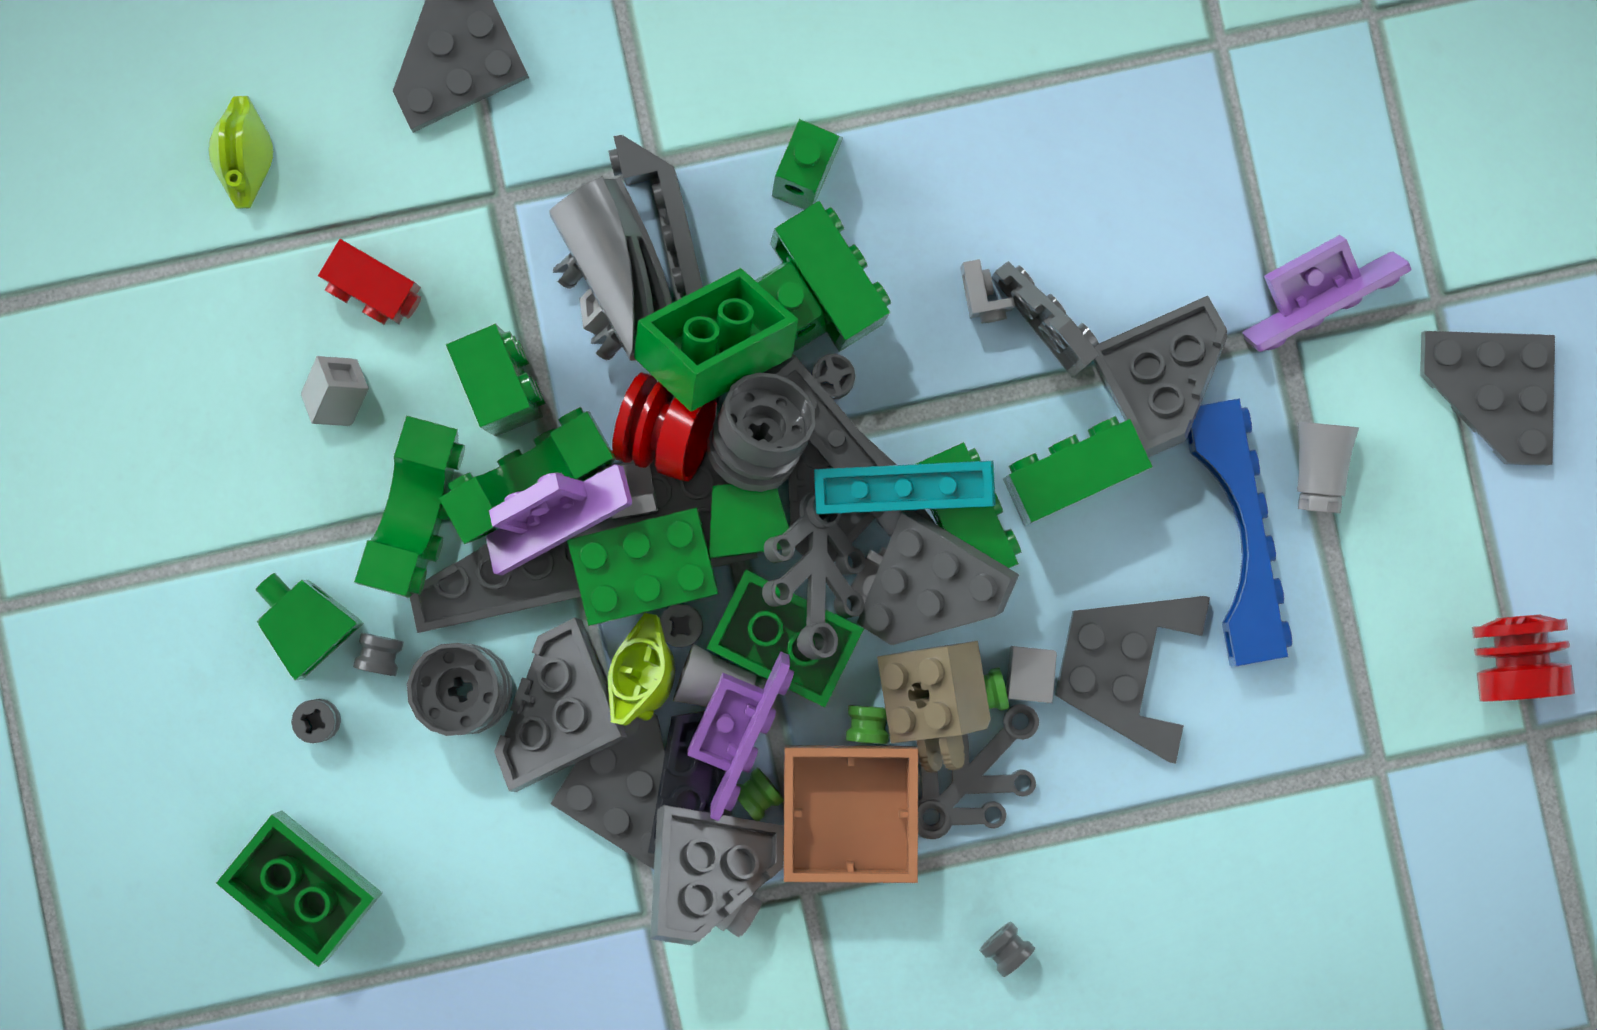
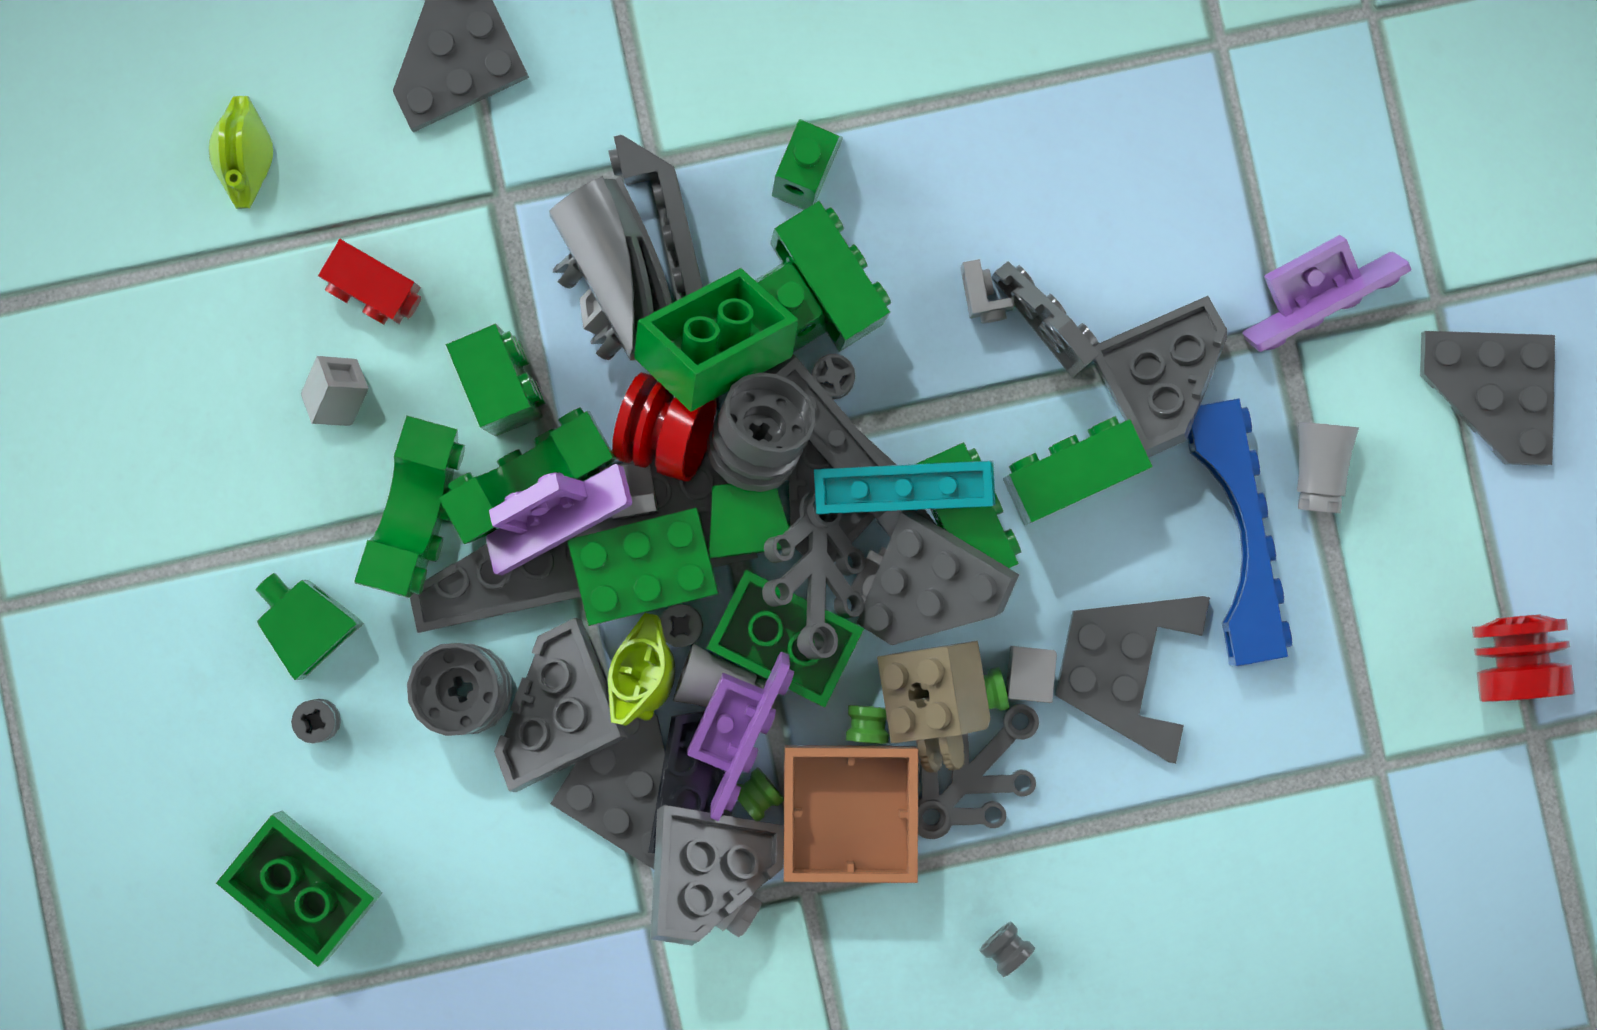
dark grey wheel [353,633,404,676] -> none

